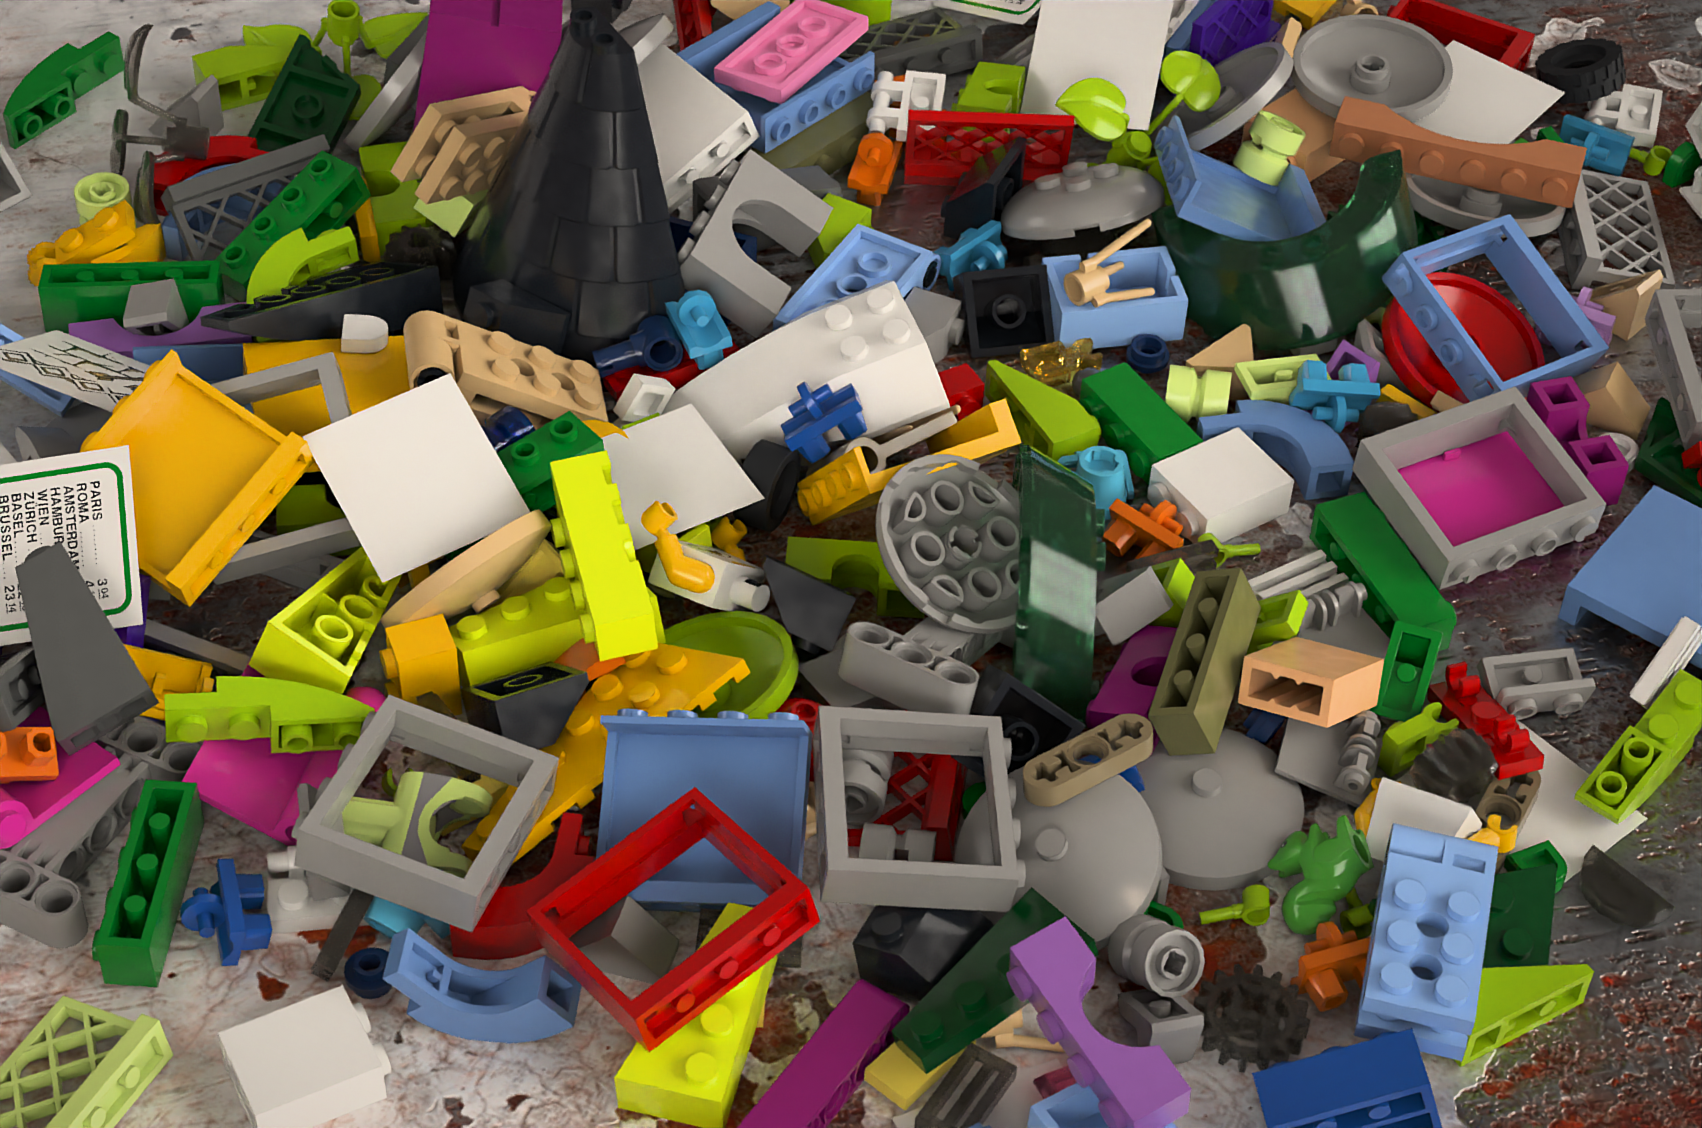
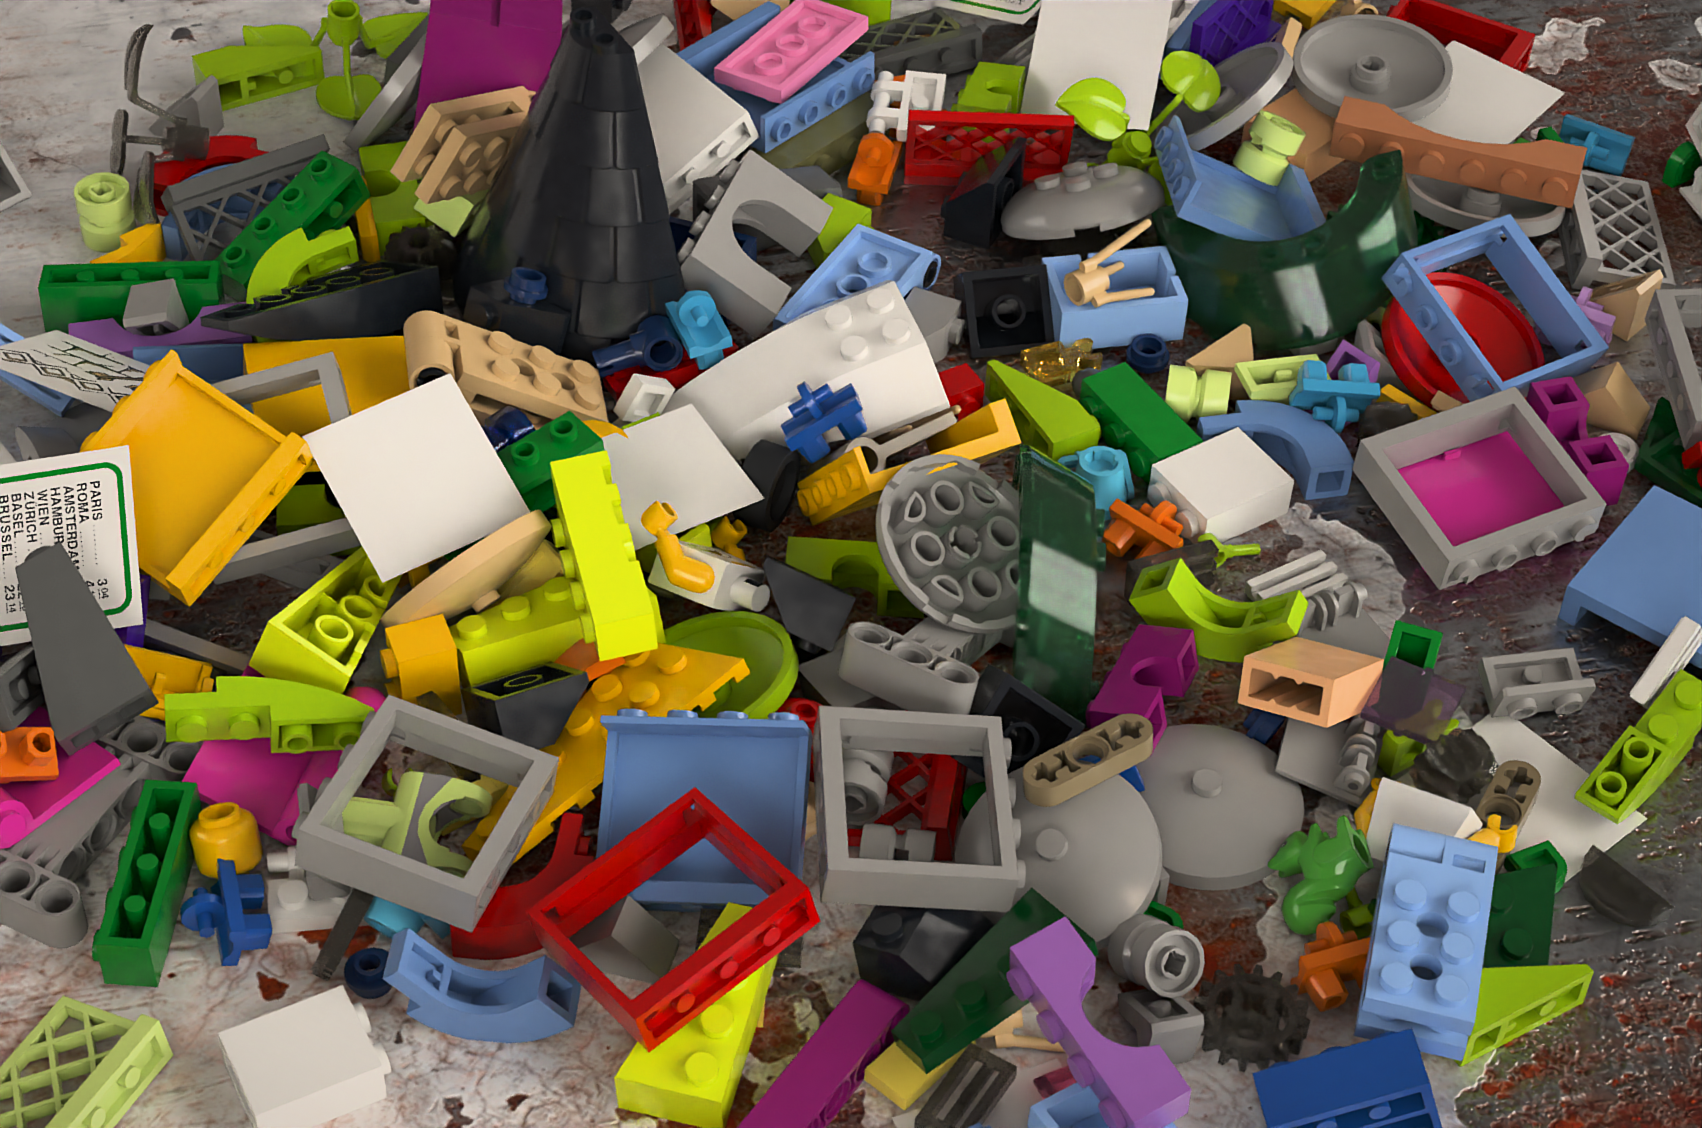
green slope [3,31,125,149] -> none
yellow hinge [27,200,136,287] -> none
dark green wing [247,34,361,155] -> none
white tile [341,314,388,353] -> none
dark azure hips [933,220,1008,291] -> none
light grey slope [1067,565,1174,645] -> none
olive brick [1148,568,1261,756] -> none
lime hand [1199,885,1270,926] -> none
green brick [1309,492,1457,651] -> none
red plate [1427,661,1544,780] -> none
black tyre [1535,38,1626,104] -> none
white plate [1584,83,1663,148] -> none
lime hand [1629,145,1672,176] -> none
none -> yellow head [189,802,263,879]
none -> dark blue plate [503,267,548,304]
none -> piece [1360,656,1467,749]

